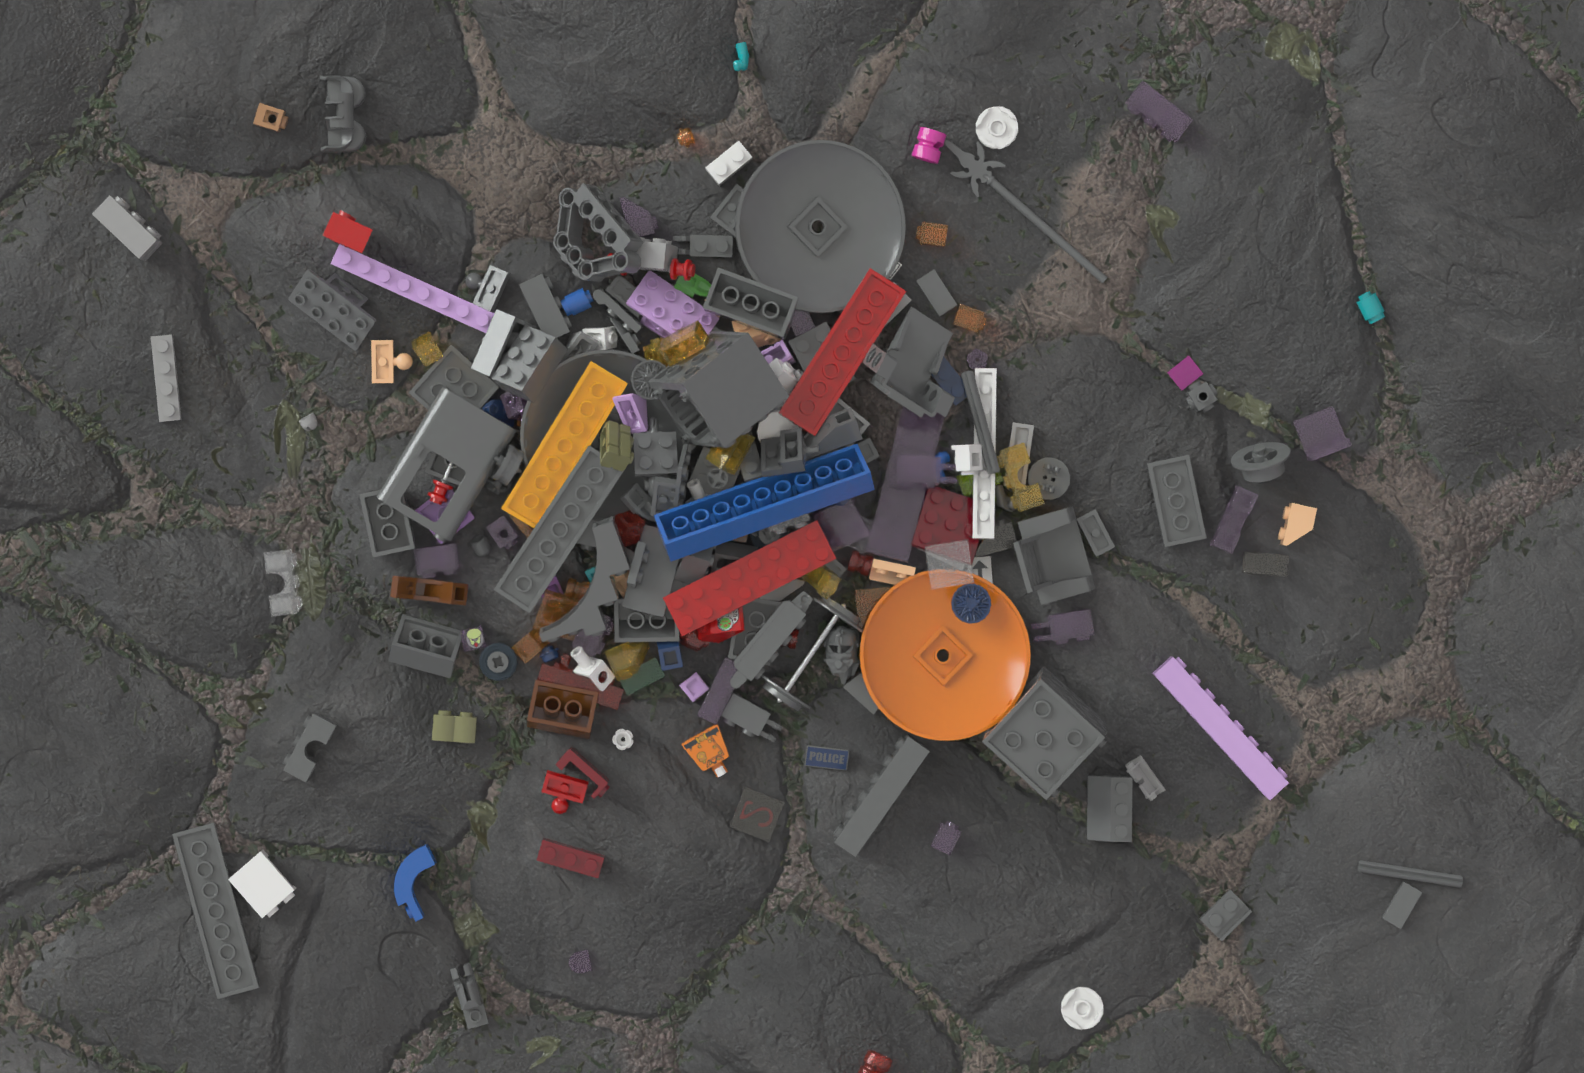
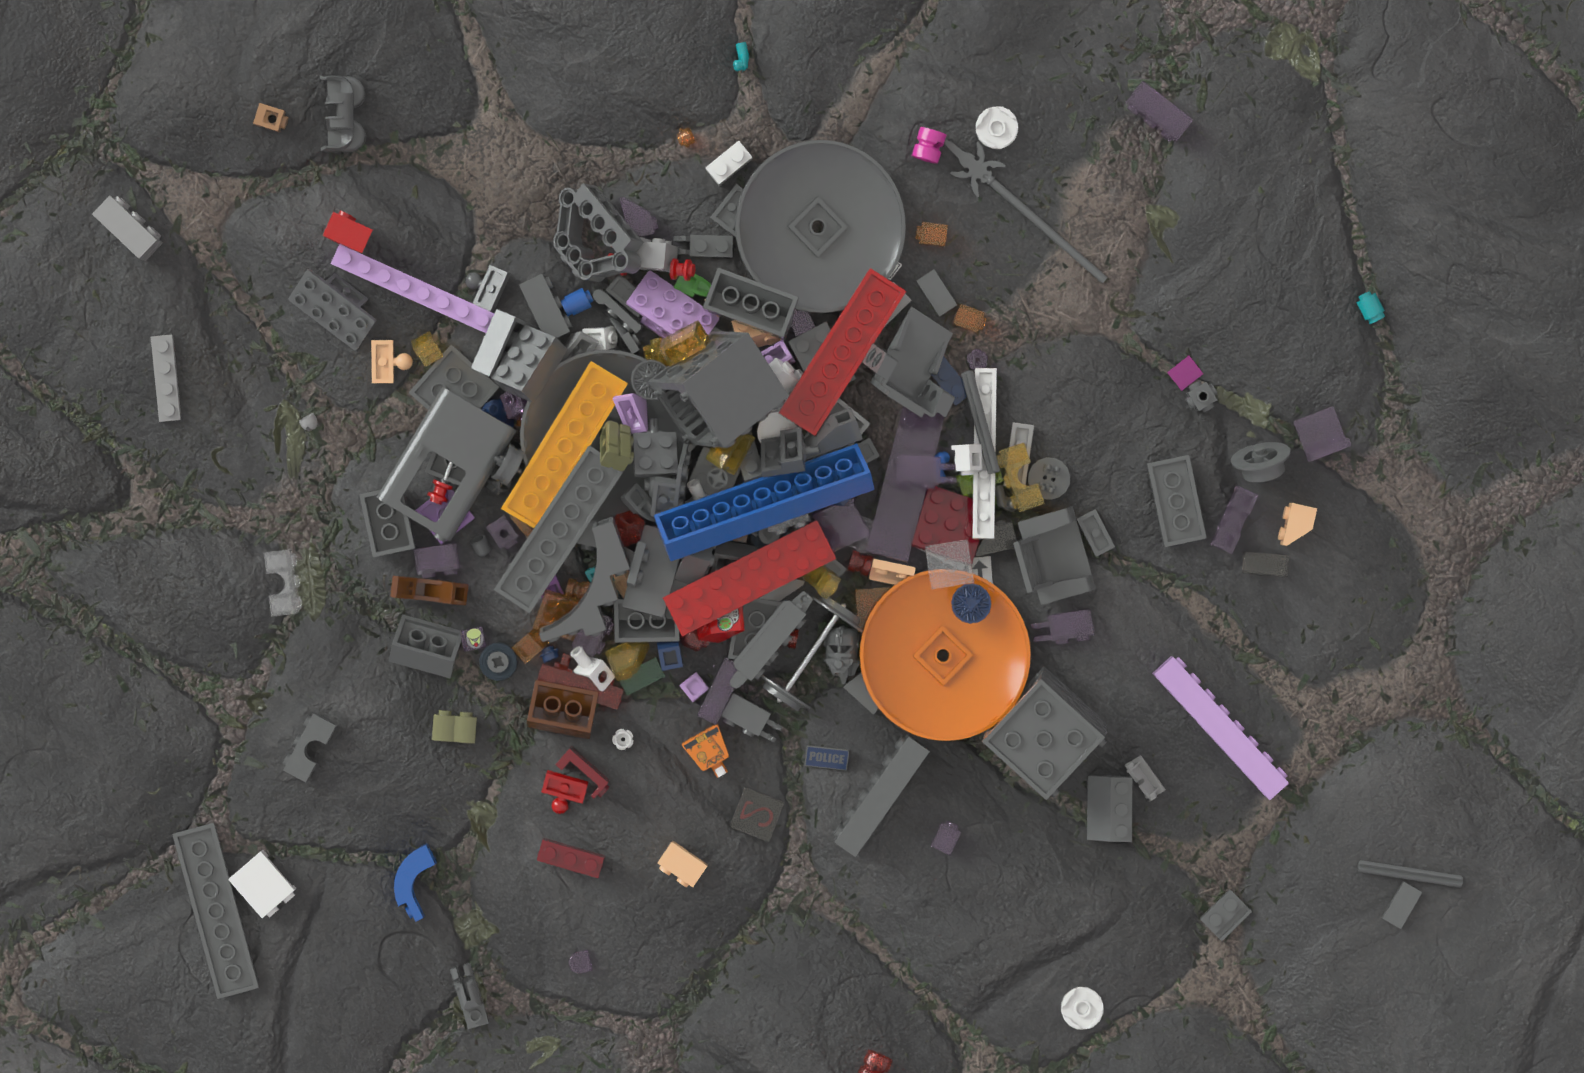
none -> light nougat brick [658,840,708,887]

